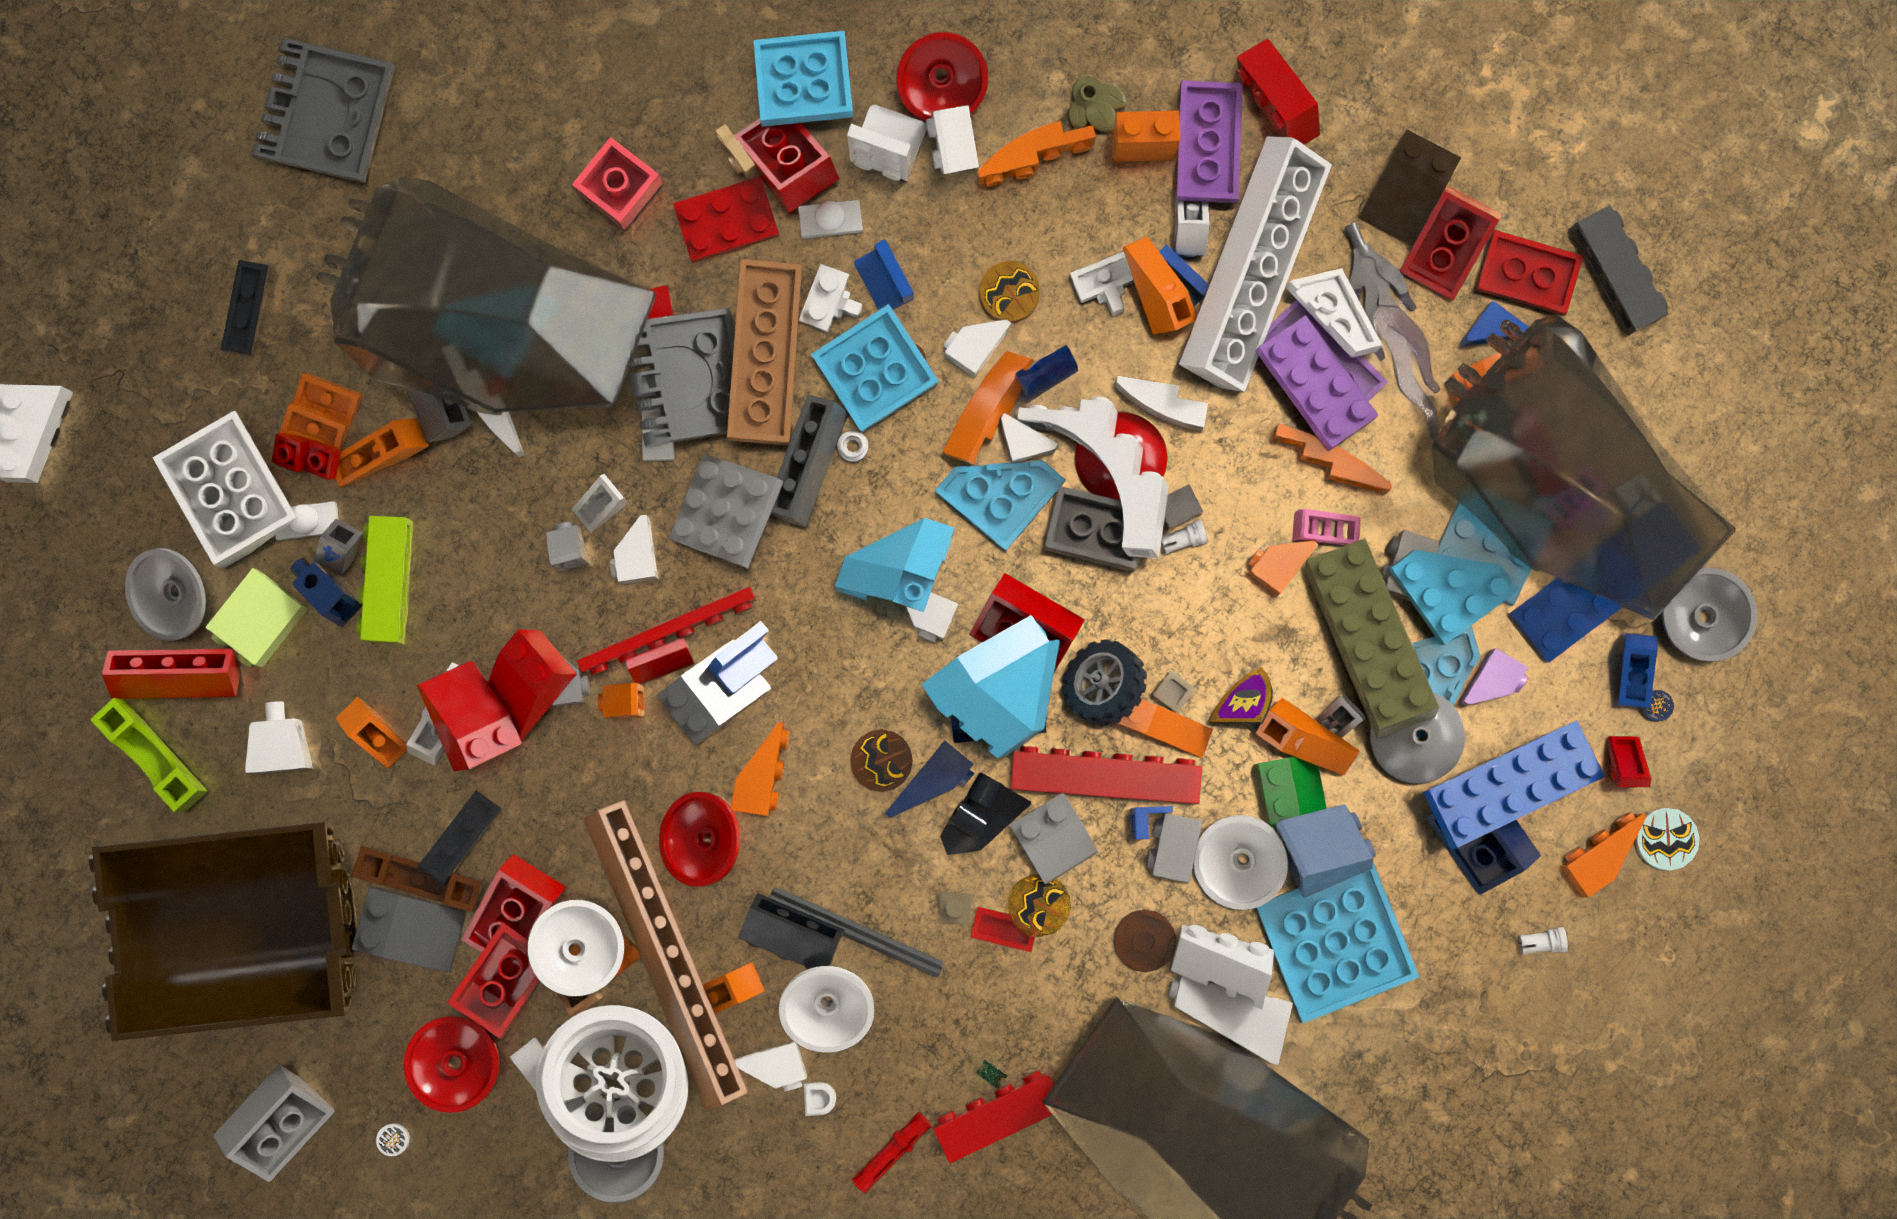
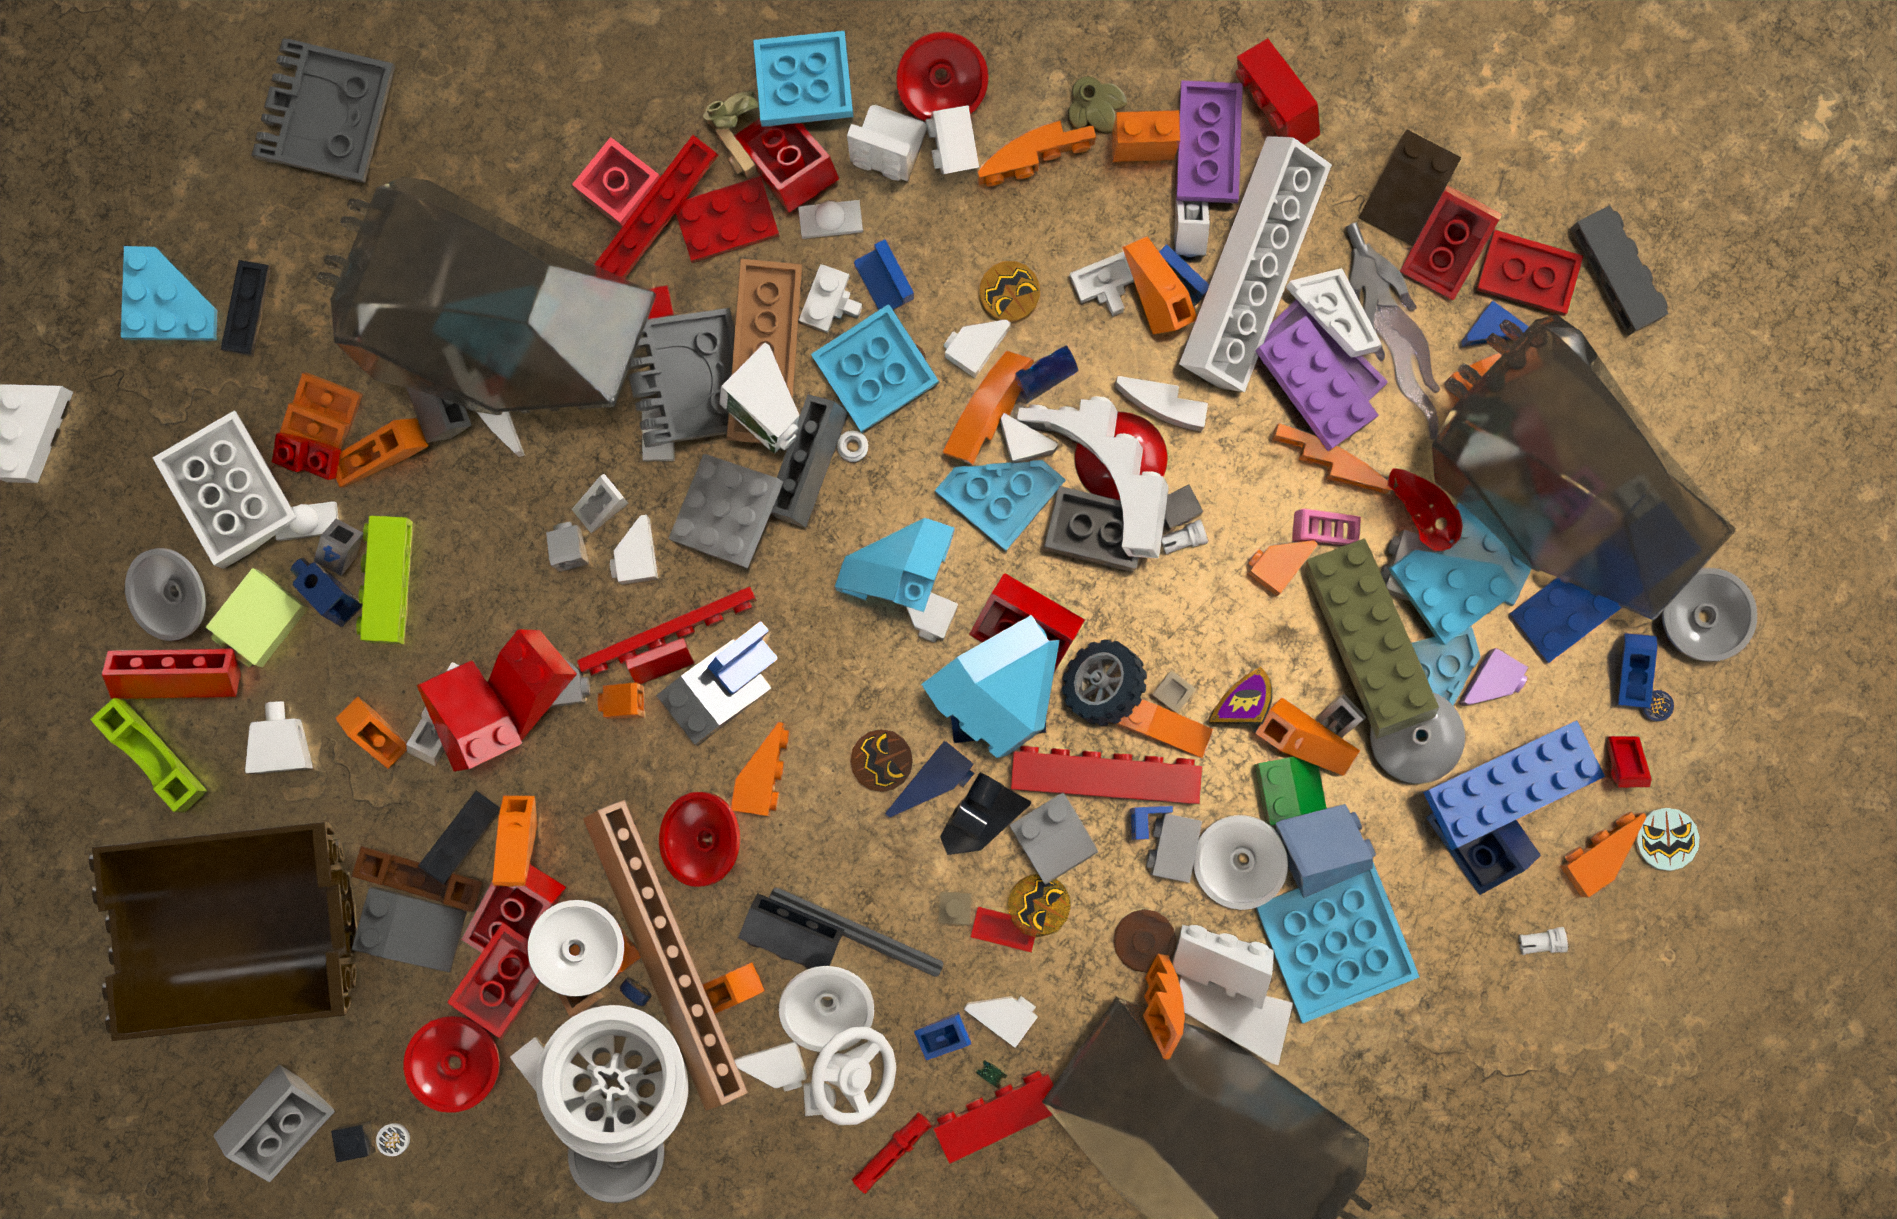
none -> medium azure plate [121,246,218,341]
none -> black brick [331,1121,376,1163]
none -> orange slope [492,795,538,887]
none -> red plate [581,135,719,302]
none -> dark blue tile [620,977,652,1006]
none -> olive plate [703,91,759,129]
none -> white slope [719,342,799,454]
none -> white piece [811,1027,896,1125]
none -> blue slope [914,1012,971,1060]
none -> white slope [964,996,1038,1048]
none -> orange slope [1143,954,1185,1059]
none -> red piece [1387,468,1463,551]

